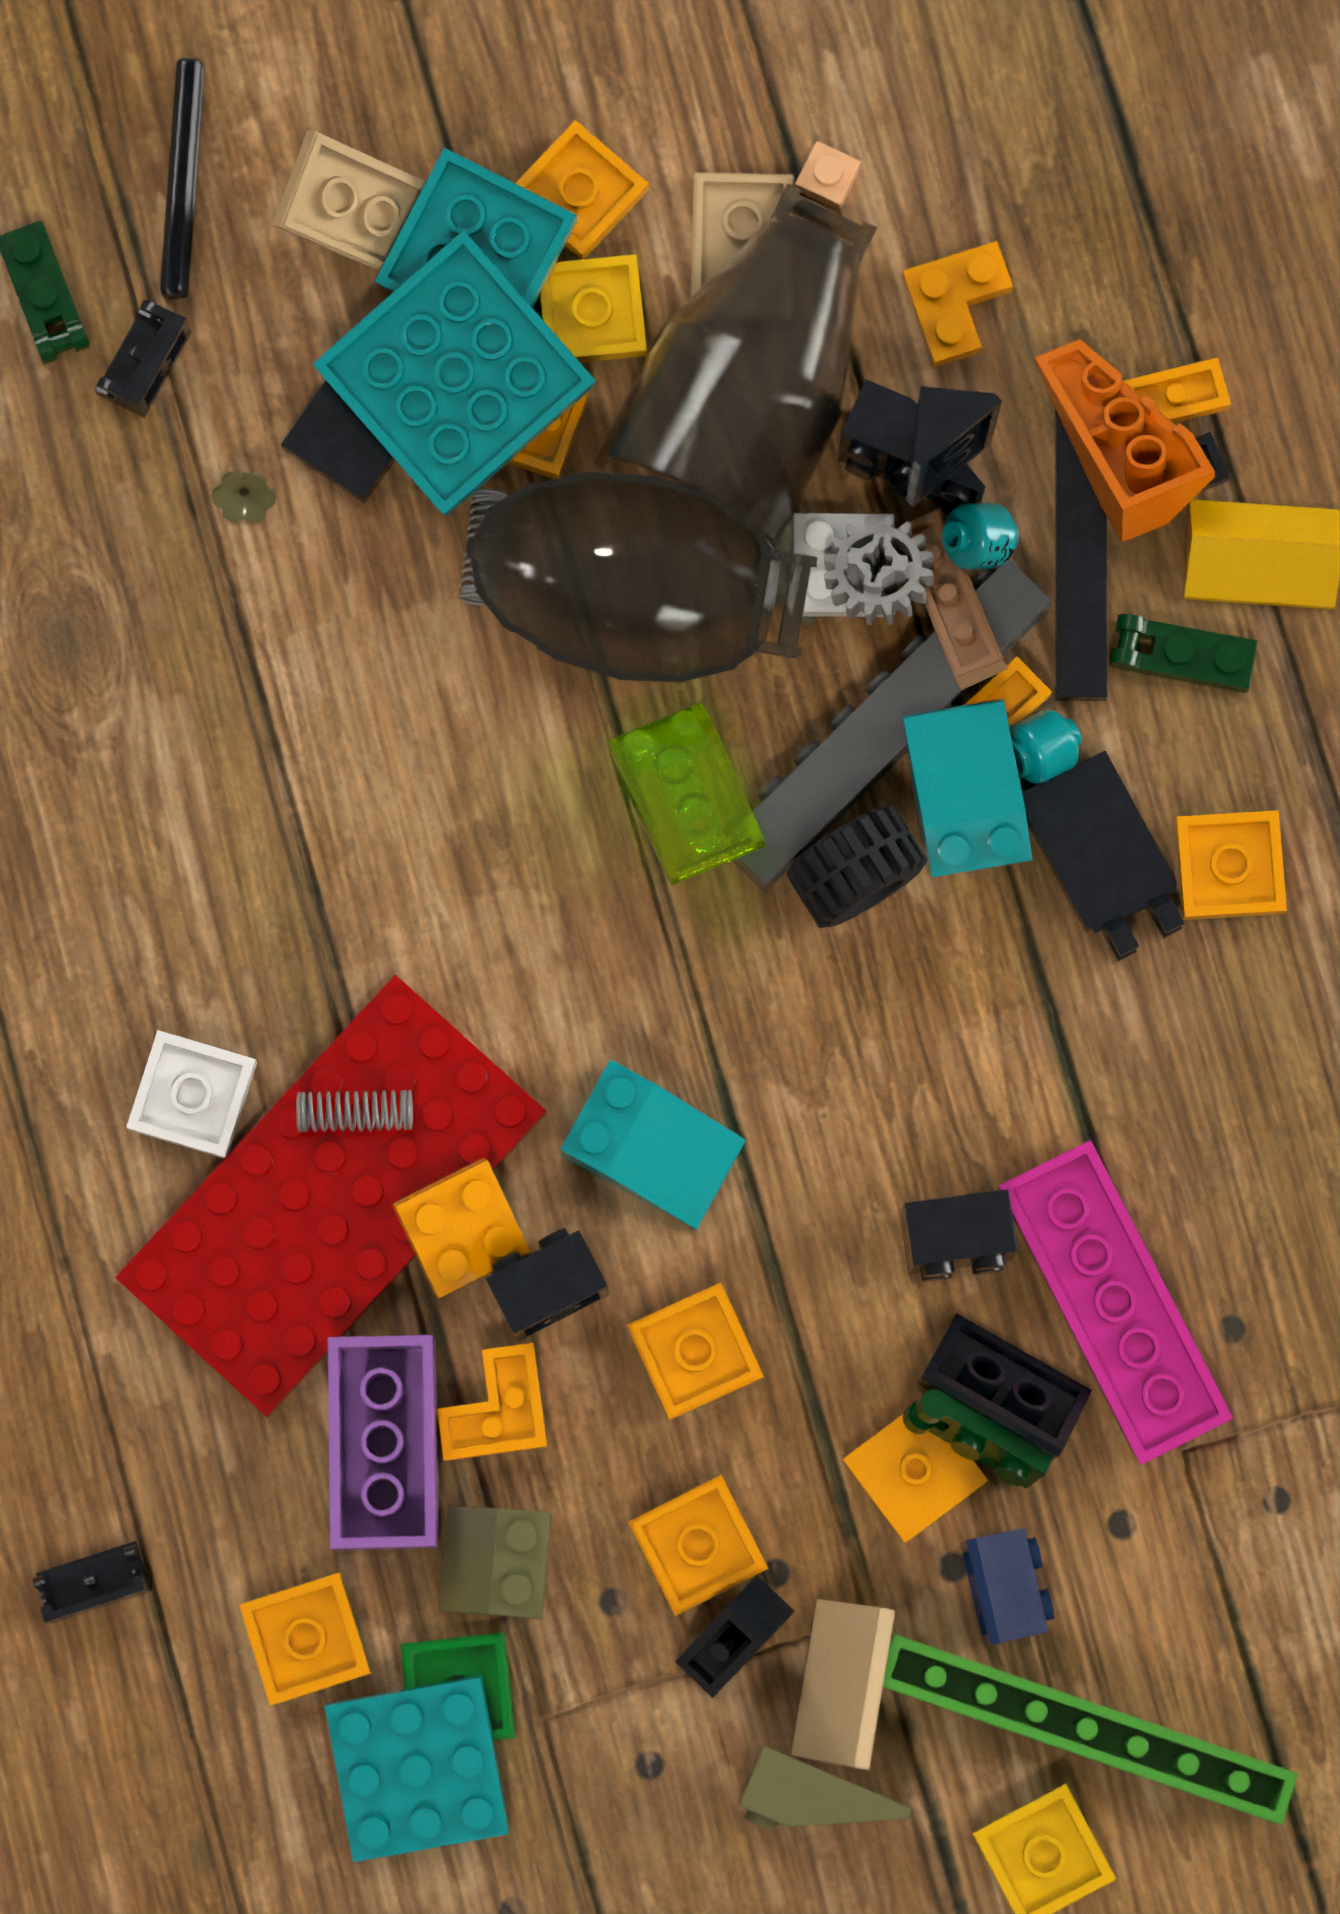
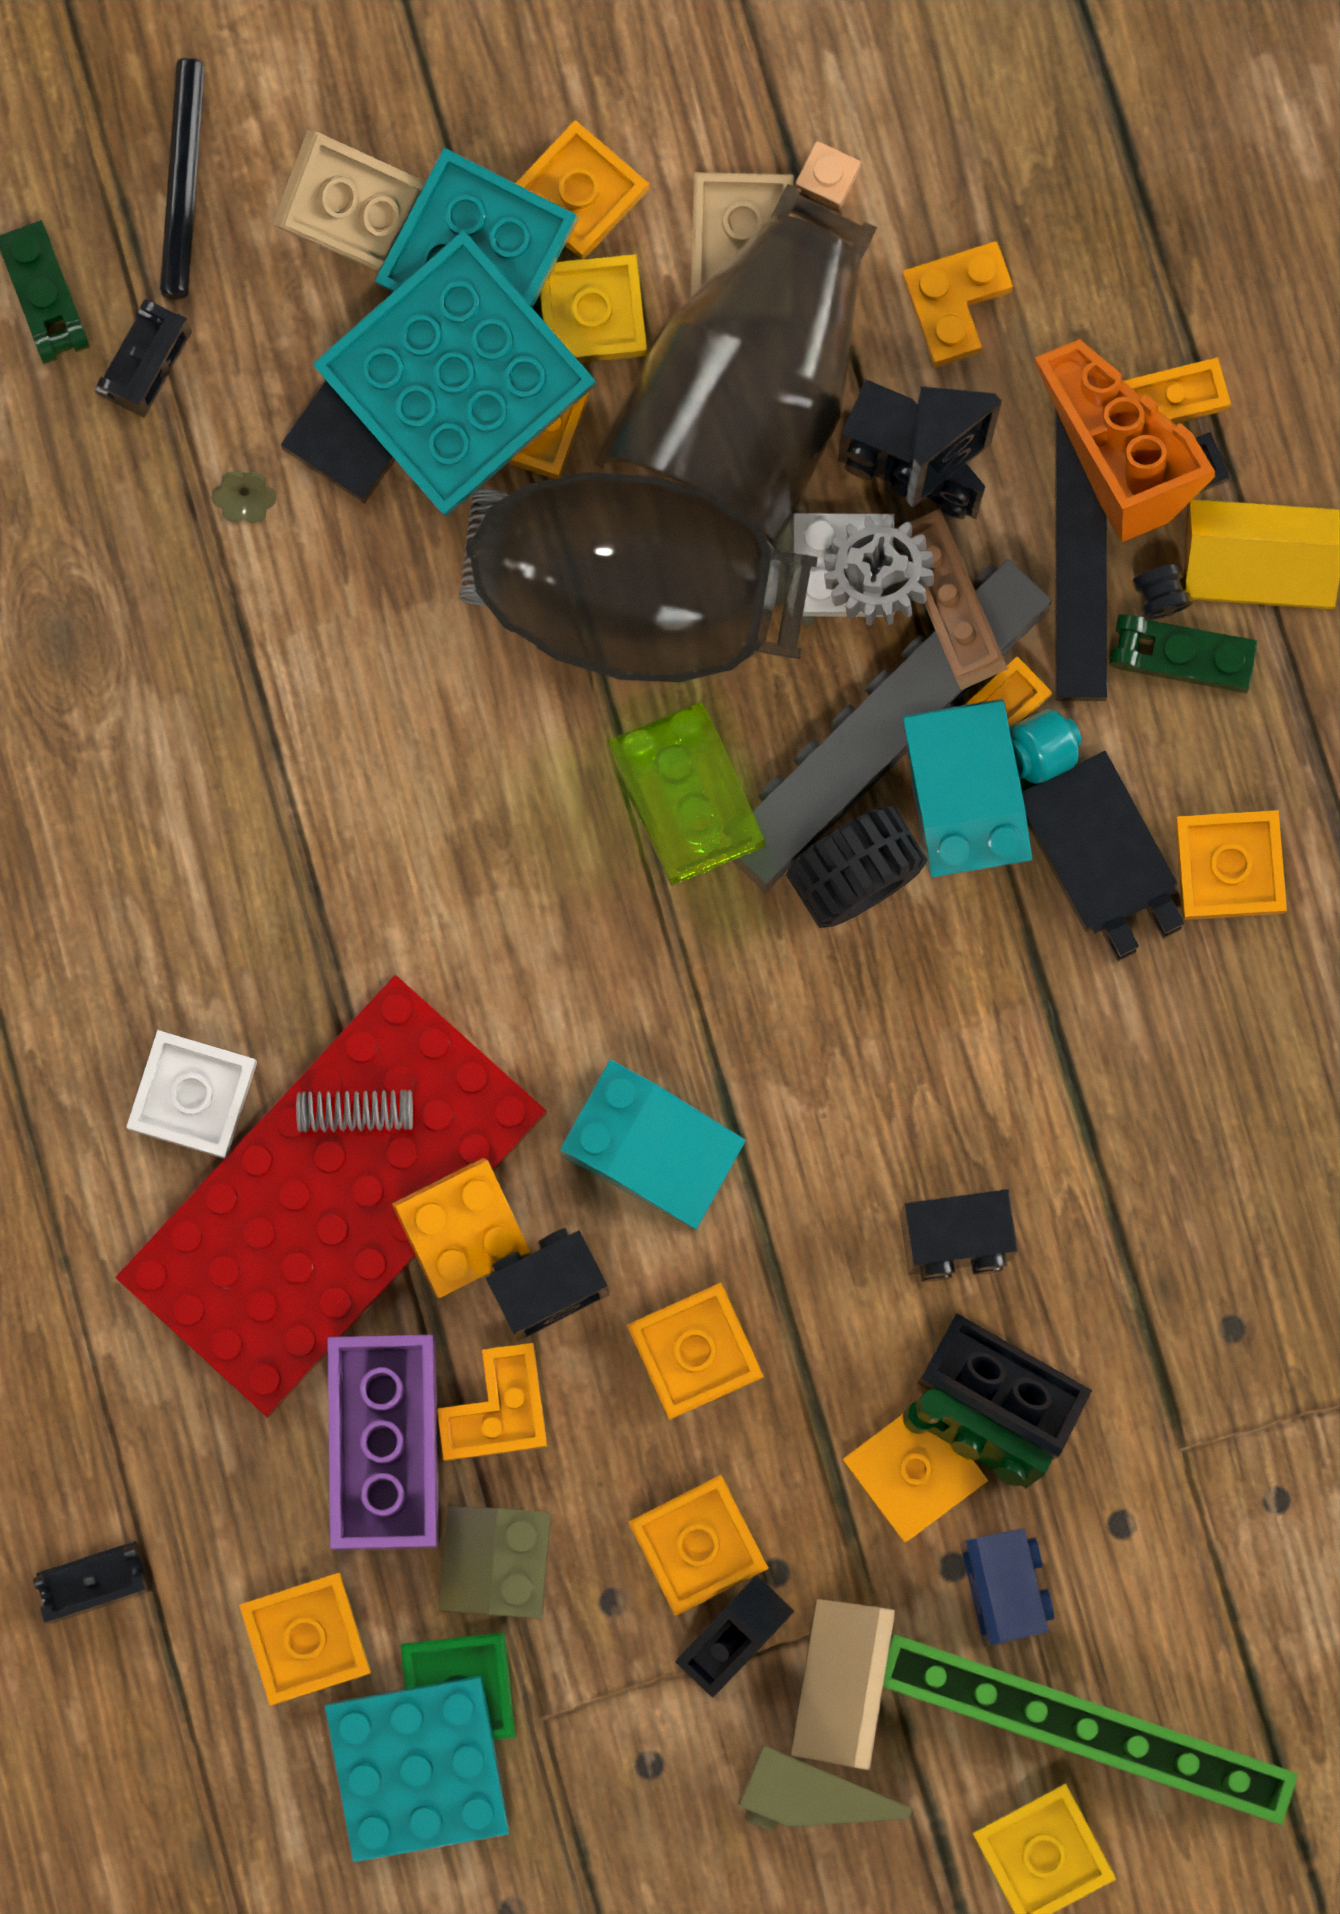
teal head [942,503,1019,570] -> none
dark pink plate [997,1140,1234,1466] -> none
none -> black wheel [1132,564,1193,620]

